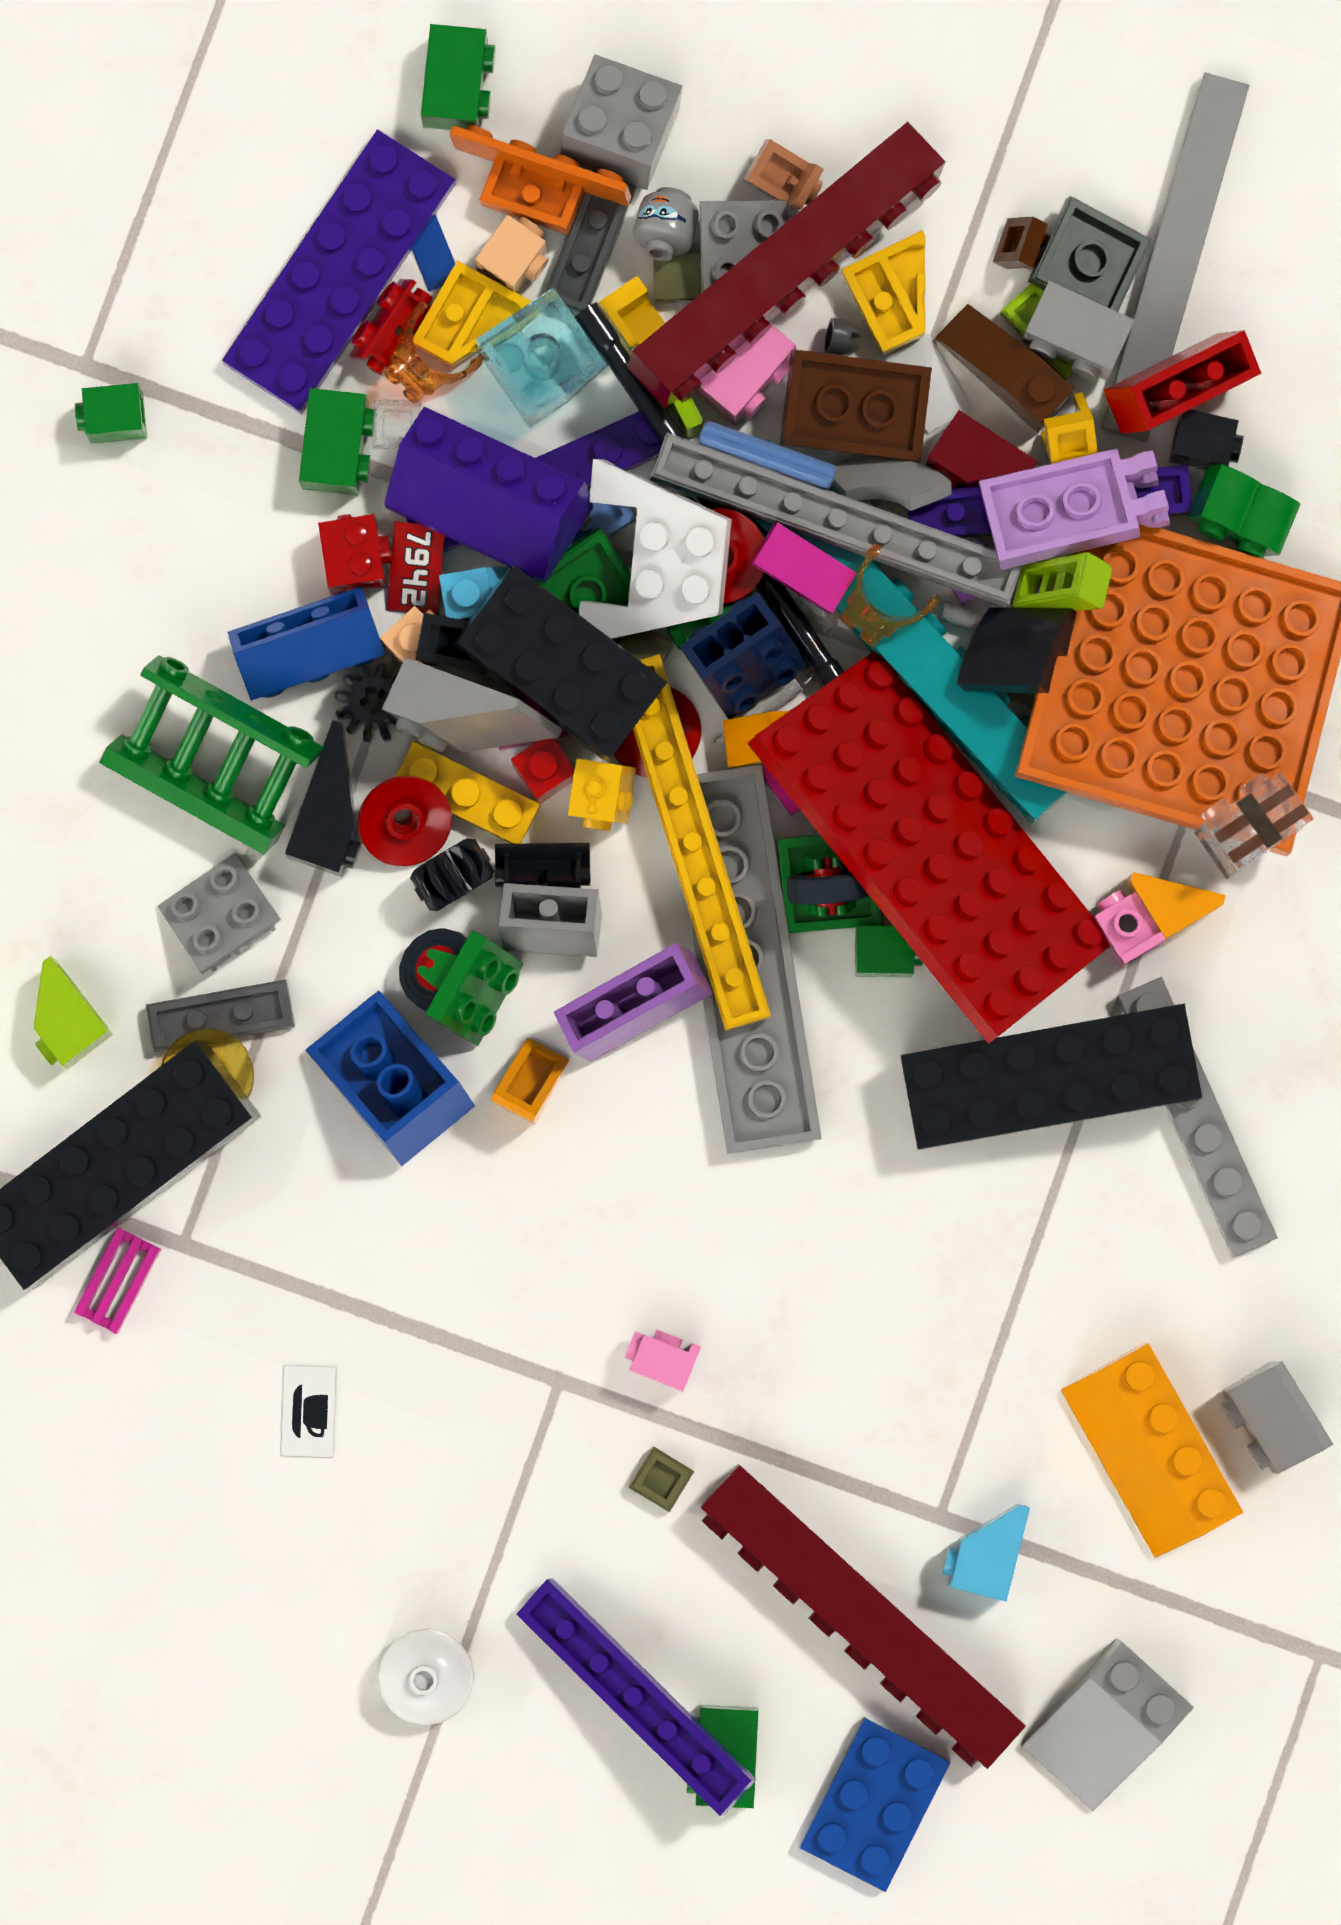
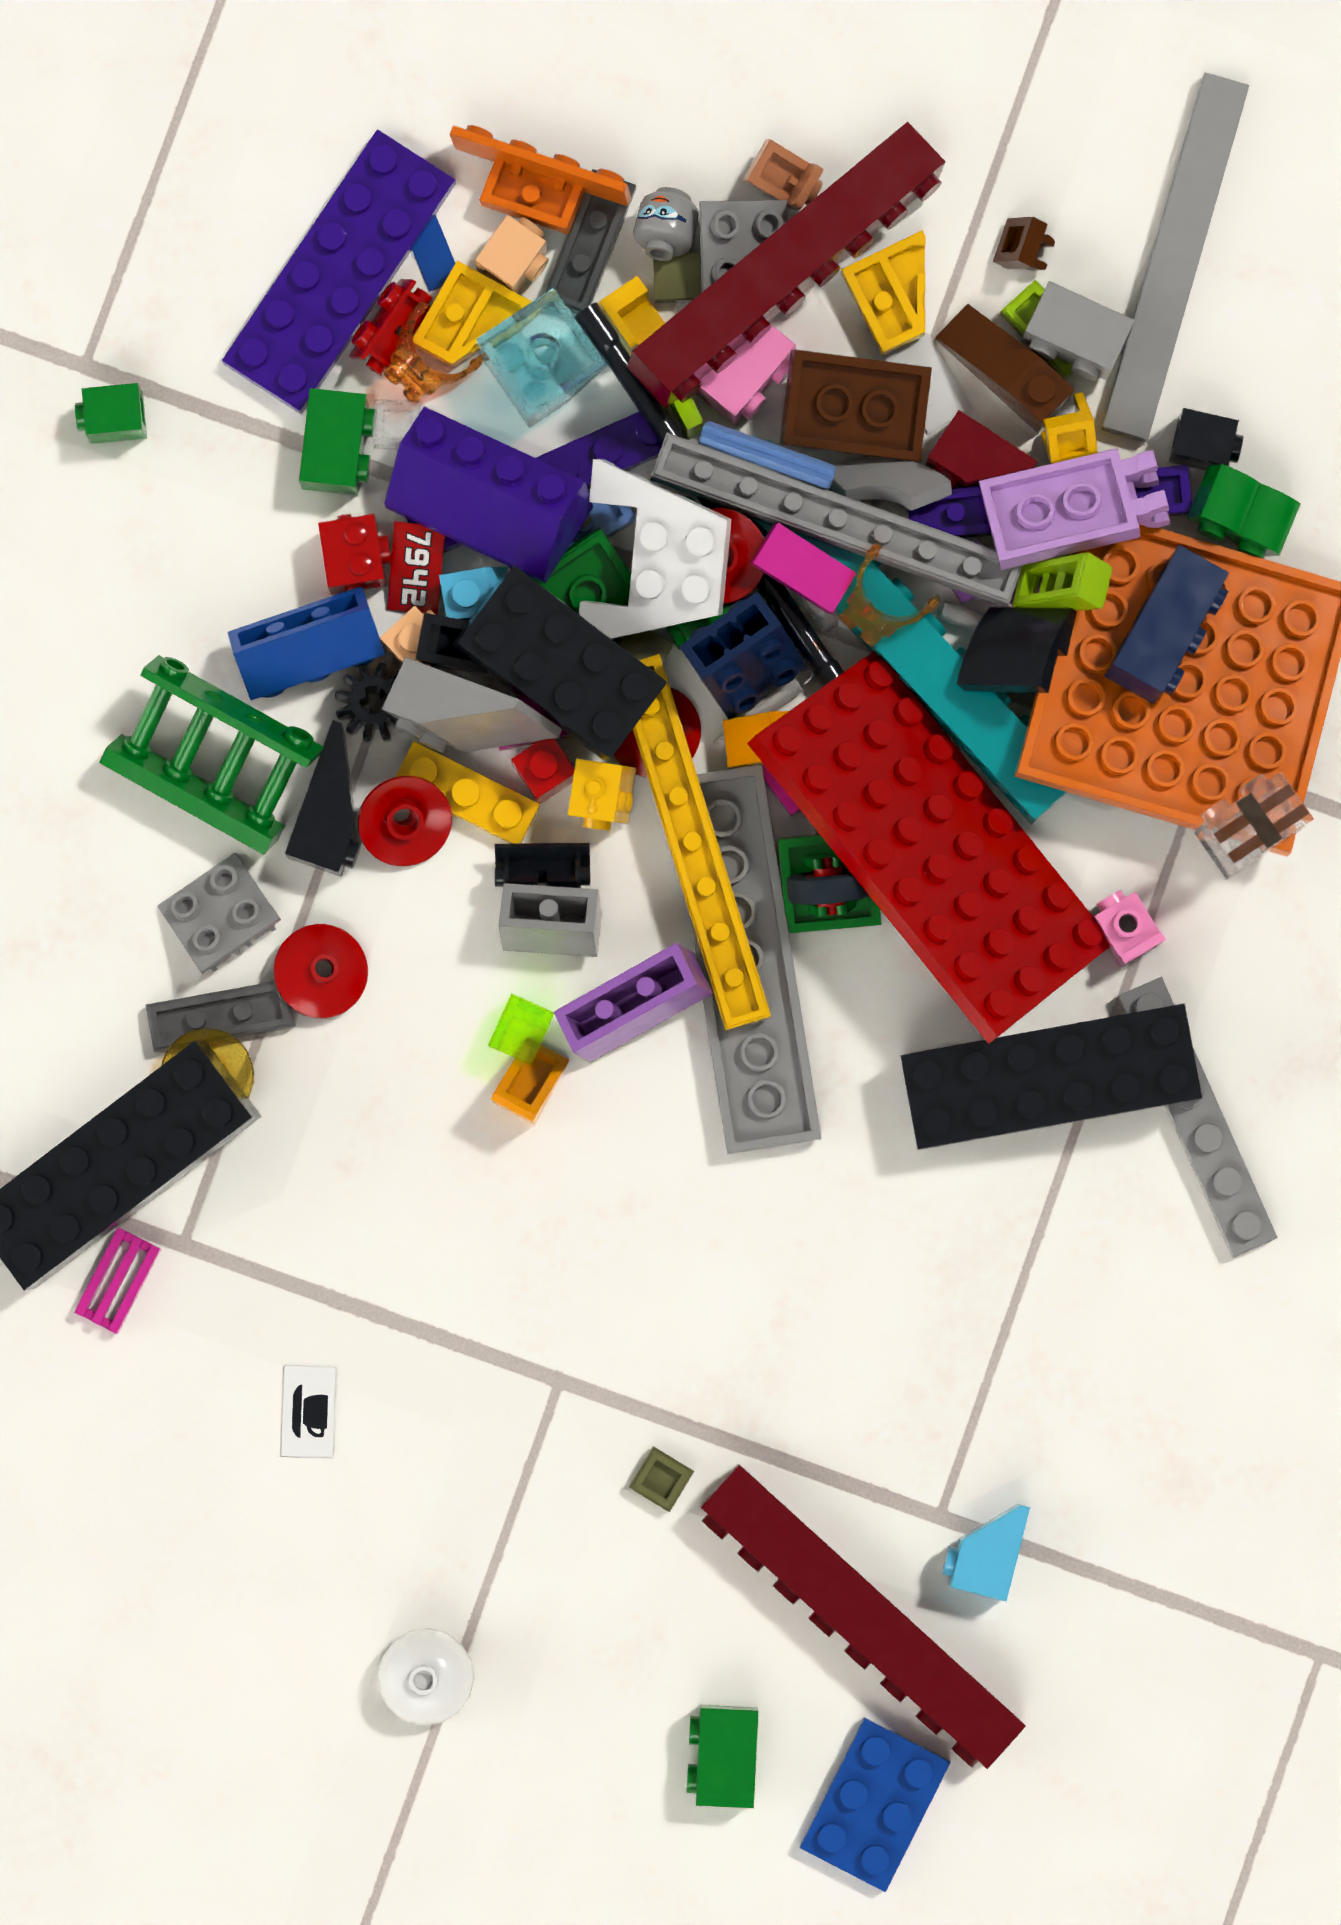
lime slope [33,956,113,1069] -> none
blue slope [305,990,475,1166] -> none
green plate [399,928,524,1046] -> none
black gear [410,838,495,911] -> none
green brick [421,24,496,130] -> none
dark purple plate [516,1578,757,1816] -> none
light grey brick [560,54,683,190] -> none
bright pink brick [625,1329,701,1391] -> none
dark grey hinge [824,318,861,356] -> none
green brick [855,926,923,977] -> none
light grey slope [1021,1639,1194,1811] -> none
pearl dark grey plate [1028,196,1152,312] -> none
light orange slope [1061,1343,1244,1558] -> none
red brick [1103,330,1262,434] -> none
light orange slope [1126,872,1226,940] -> none
light grey slope [1221,1361,1334,1474] -> none
none -> red dish [273,924,368,1019]
none -> clear neon green panel [488,993,556,1064]
none -> dark blue brick [1104,544,1229,704]

